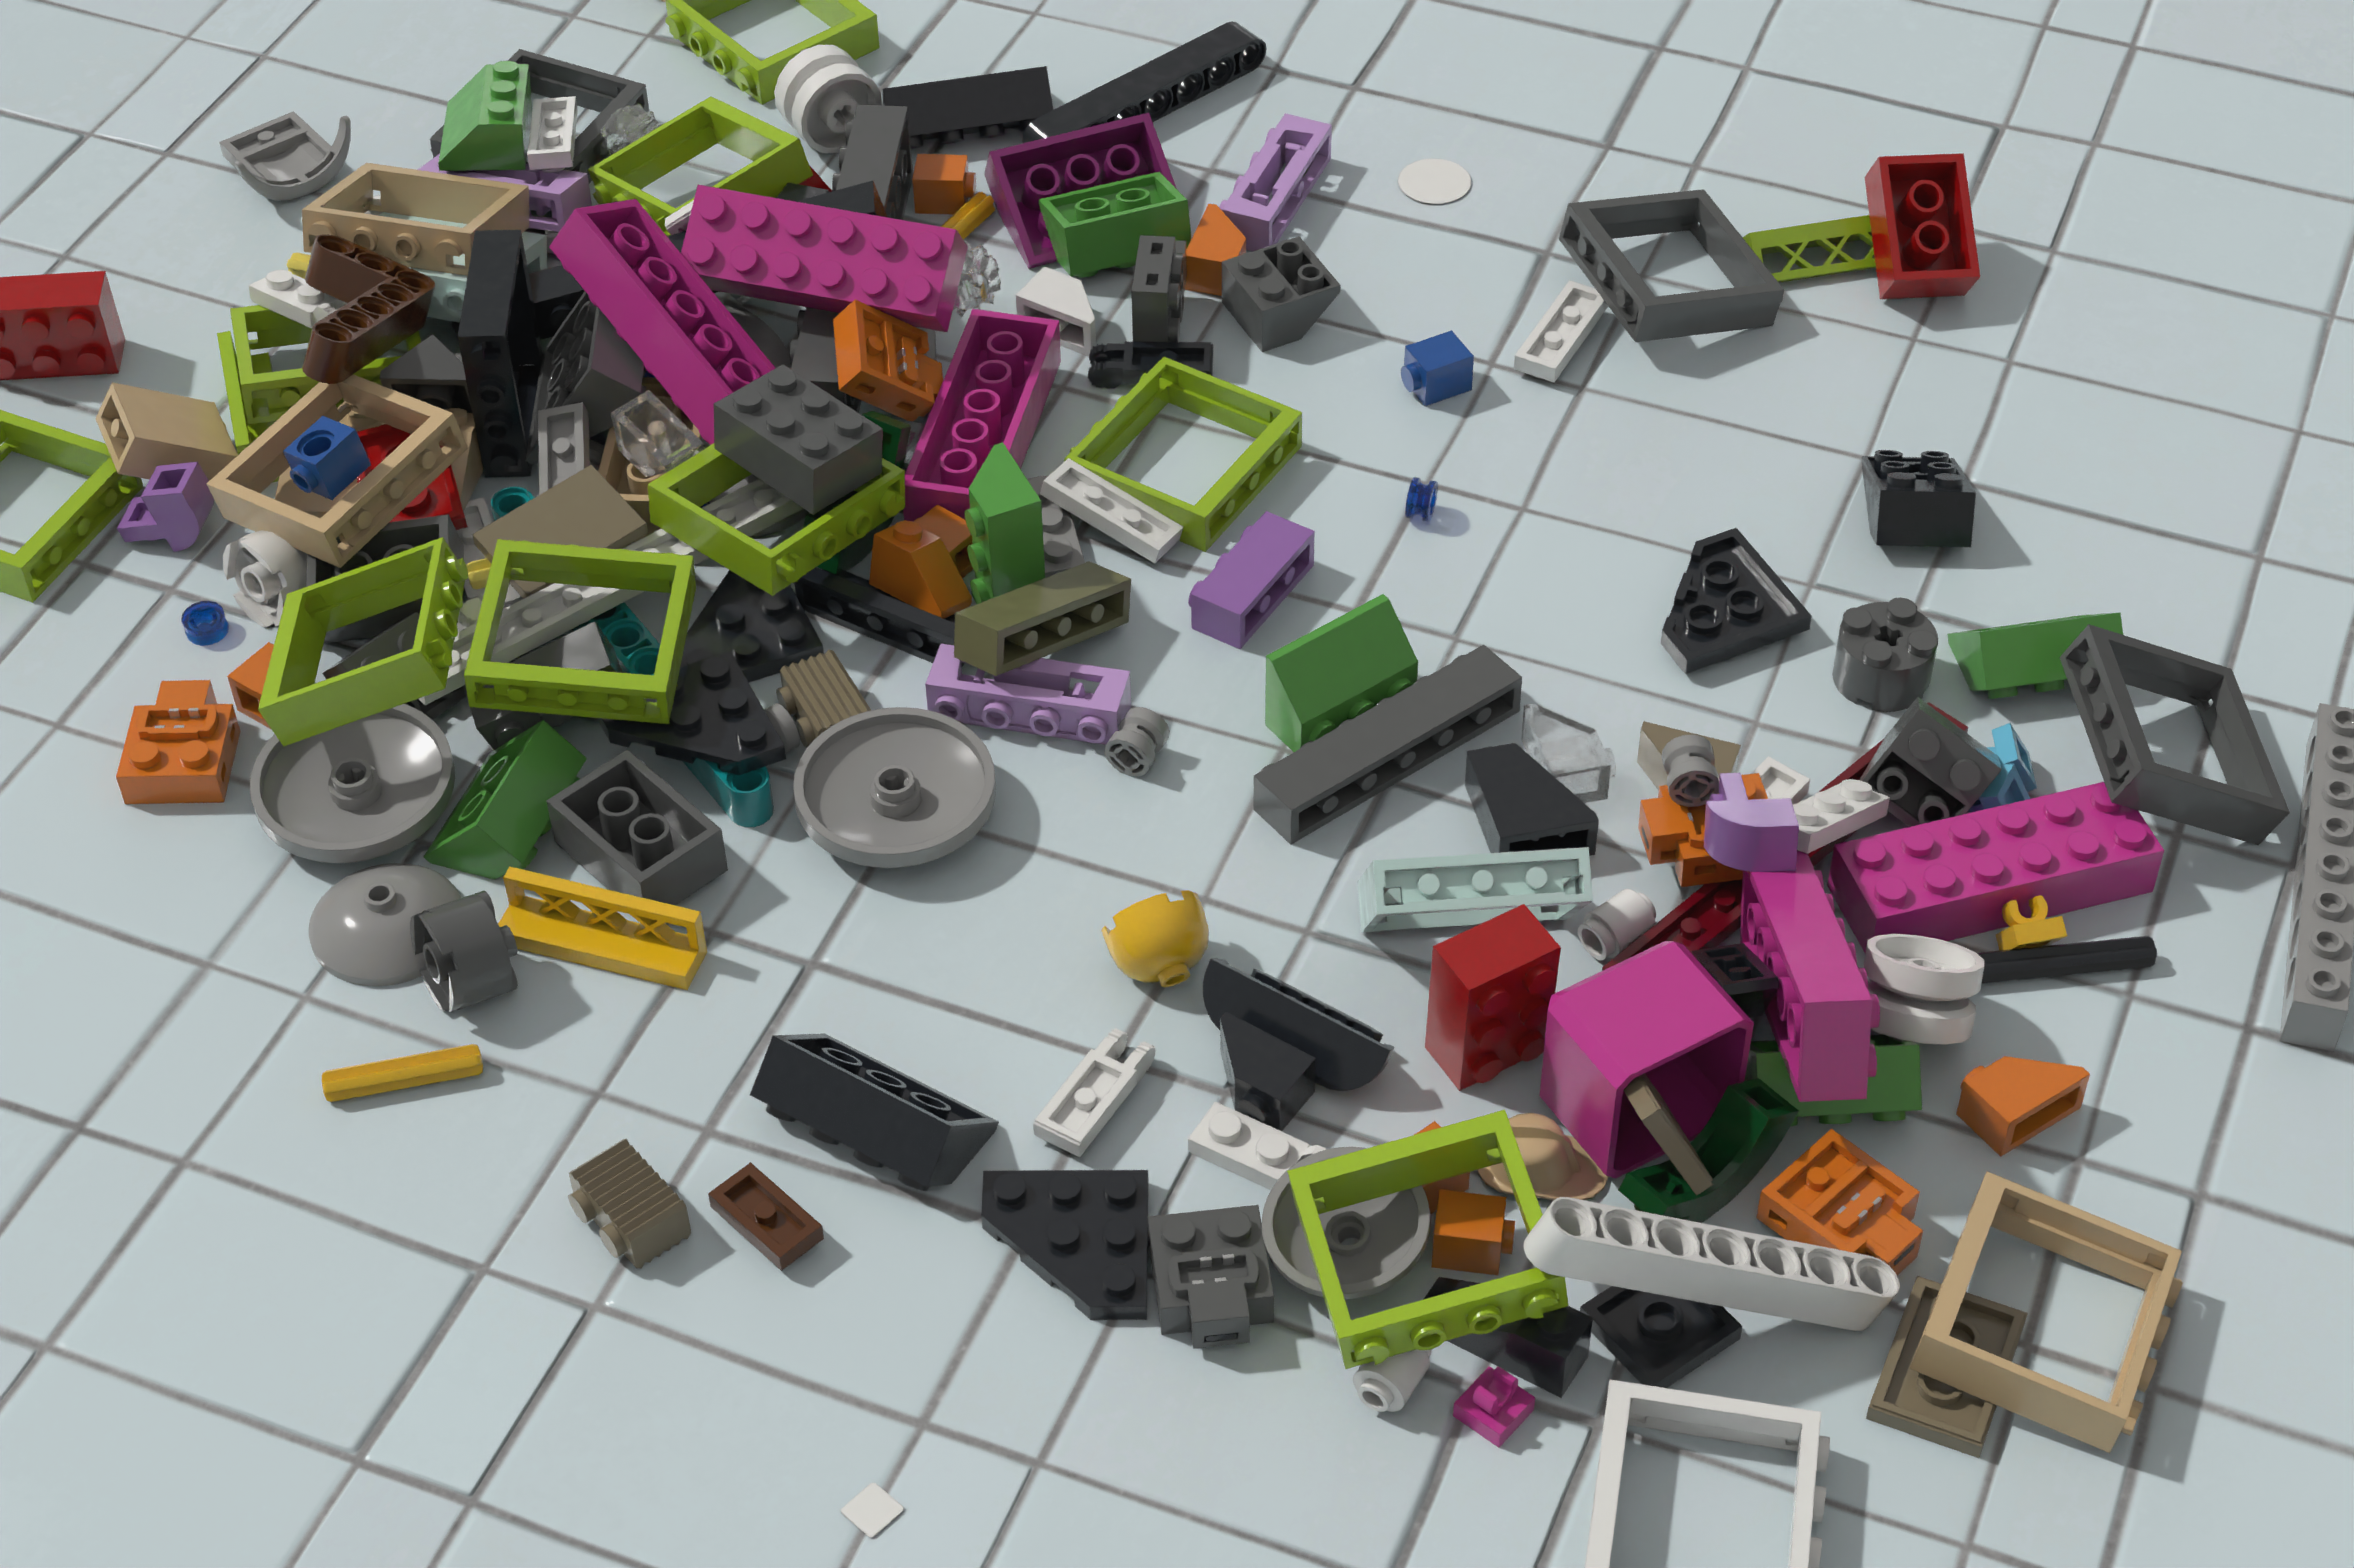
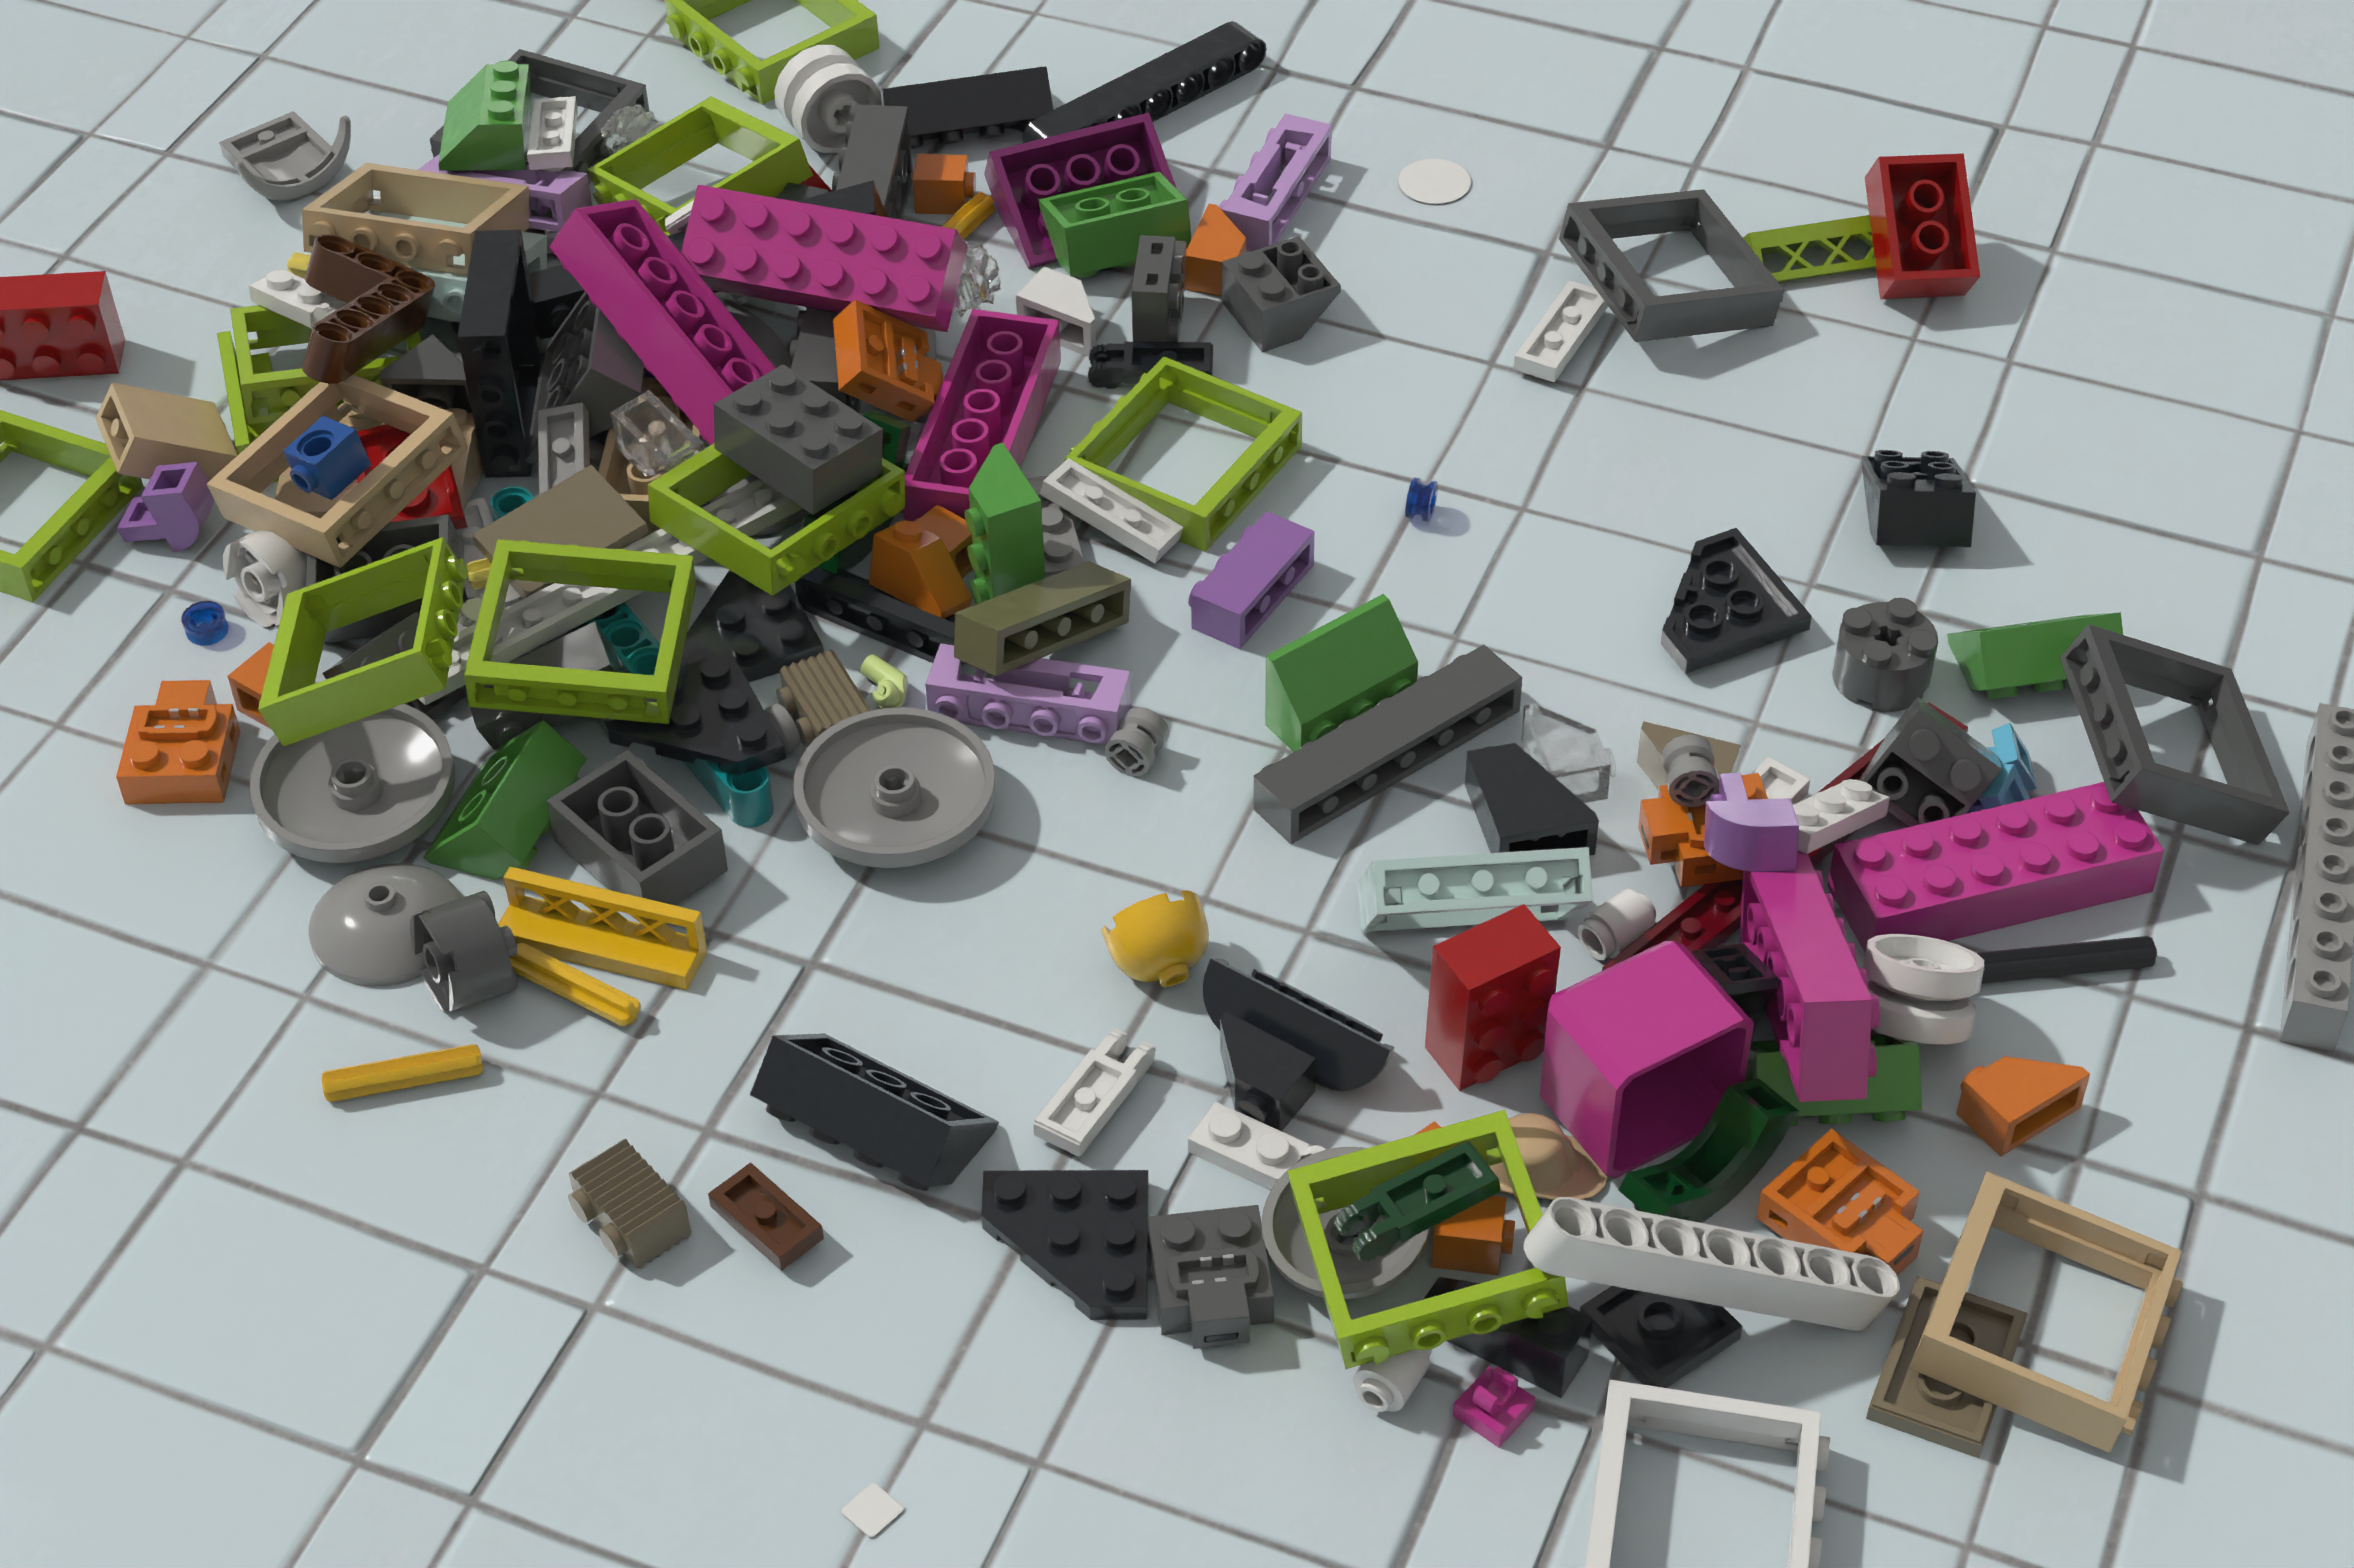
blue brick [1401,330,1474,406] -> none
dark tan tile [1623,1073,1713,1196] -> none
yellow tile [1996,895,2067,950] -> none
none -> yellow axle [510,943,641,1026]
none -> yellowish green arm [860,654,908,709]
none -> dark green hinge [1334,1141,1501,1262]

